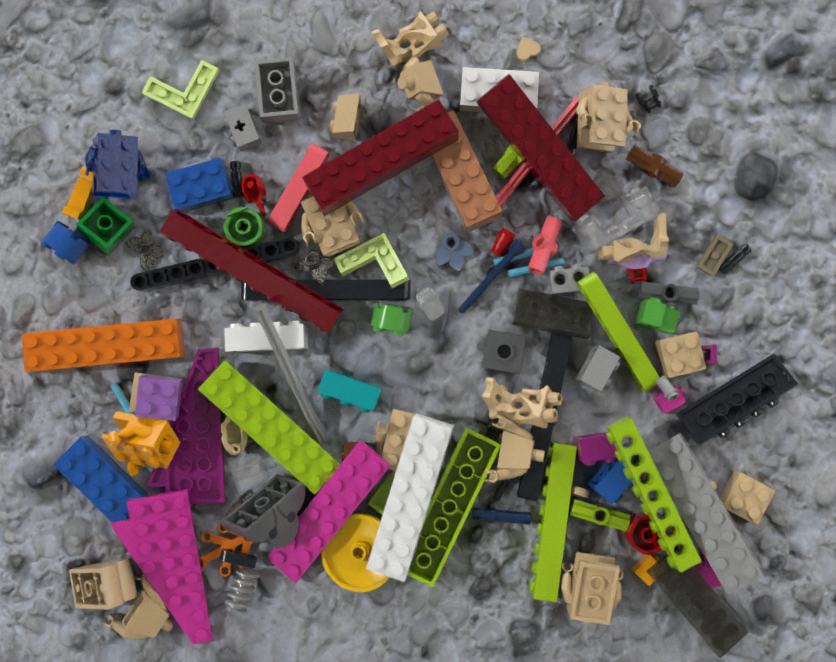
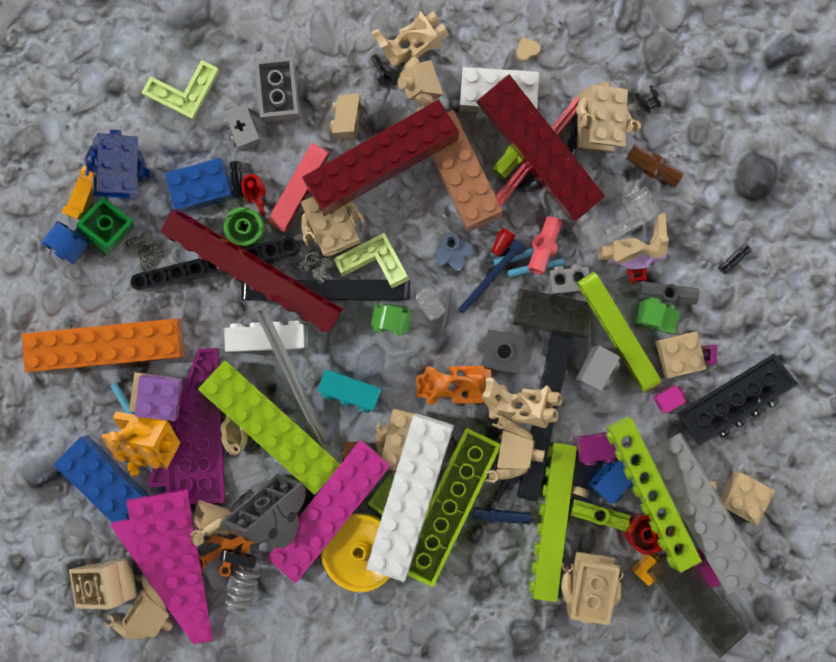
light grey pin [656,376,679,401] -> none
dark tan plate [696,234,734,277] -> none
none -> tan torso [191,500,231,546]
none -> black bar [371,54,396,89]
none -> orange hips [415,366,491,405]

